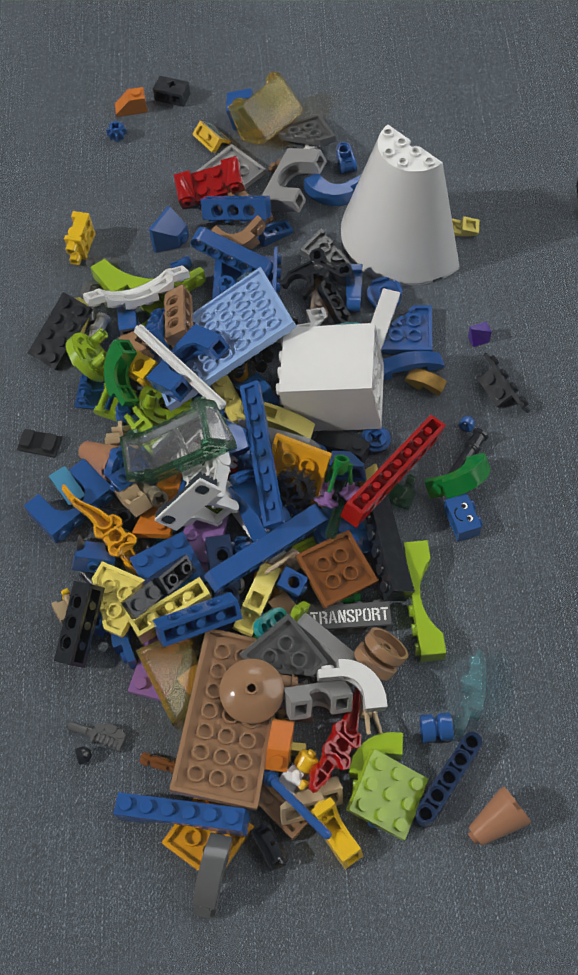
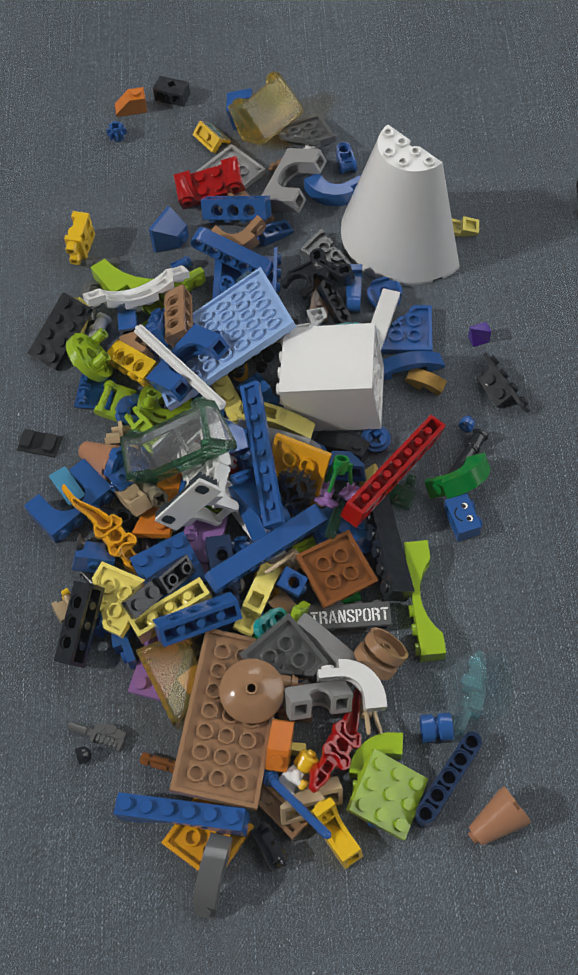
green arch [104,339,140,406] -> none

